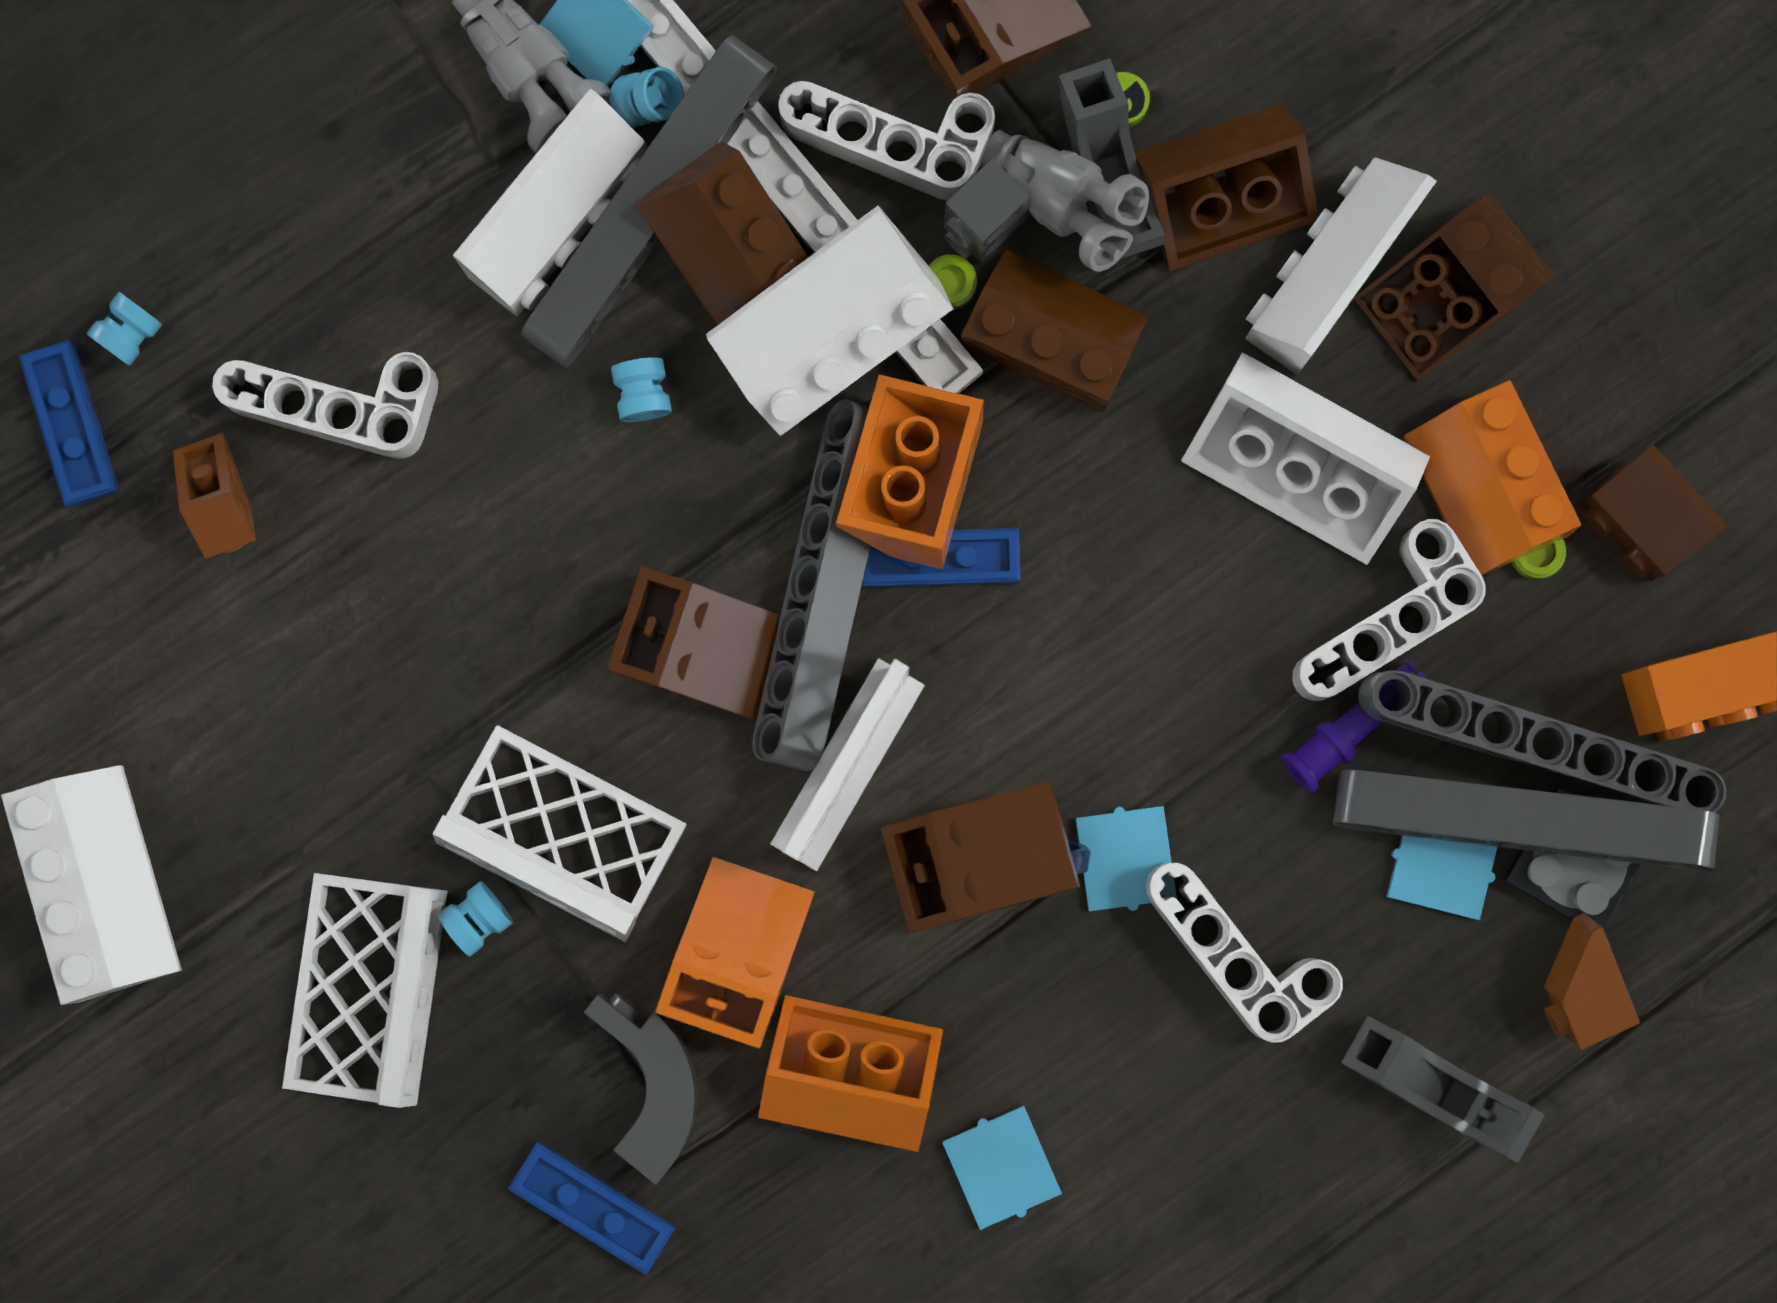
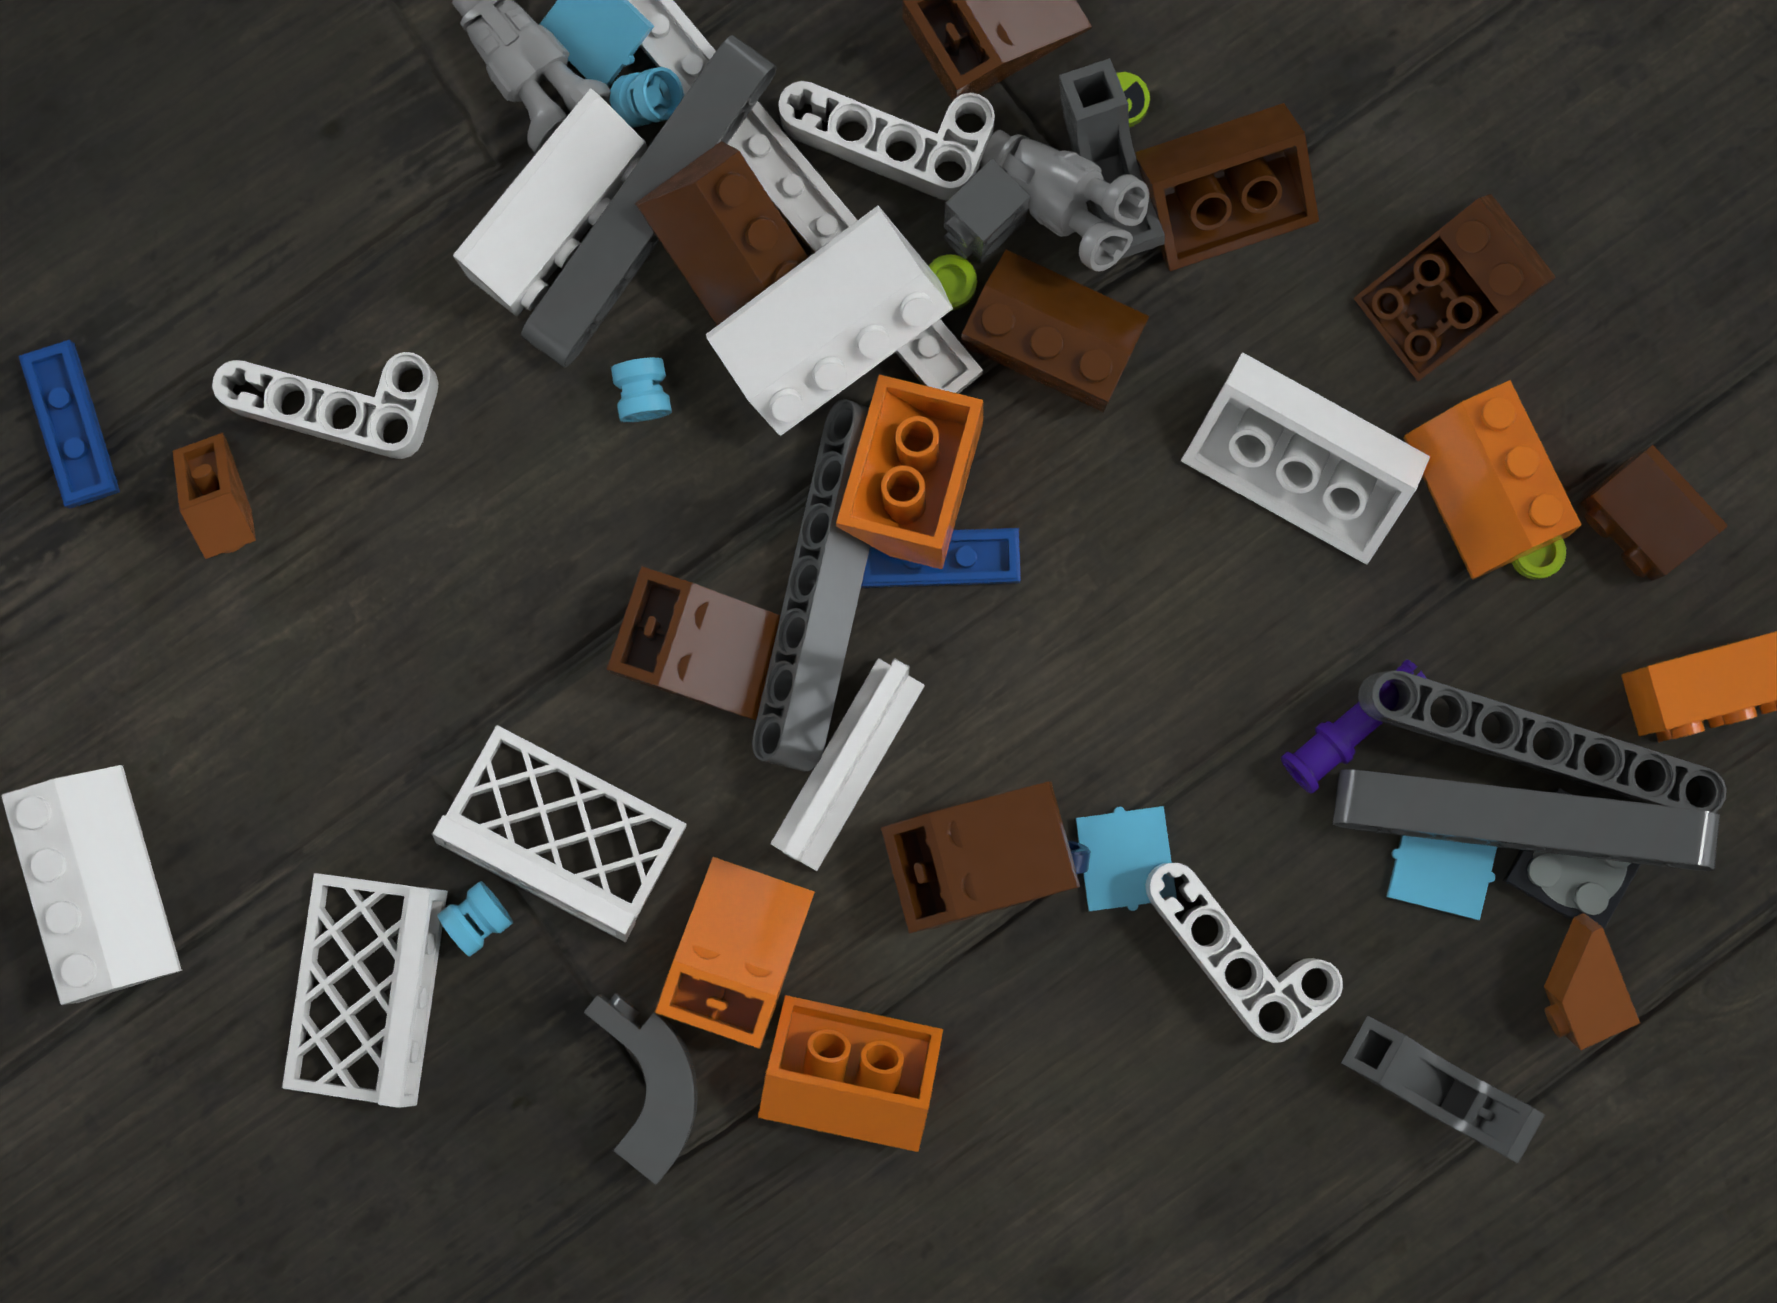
medium azure wheel [86,292,162,366] -> none
blue tile [508,1141,676,1275] -> none
medium azure piece [942,1105,1062,1230] -> none
white slope [1245,157,1437,375] -> none
white beam [1293,519,1485,701] -> none

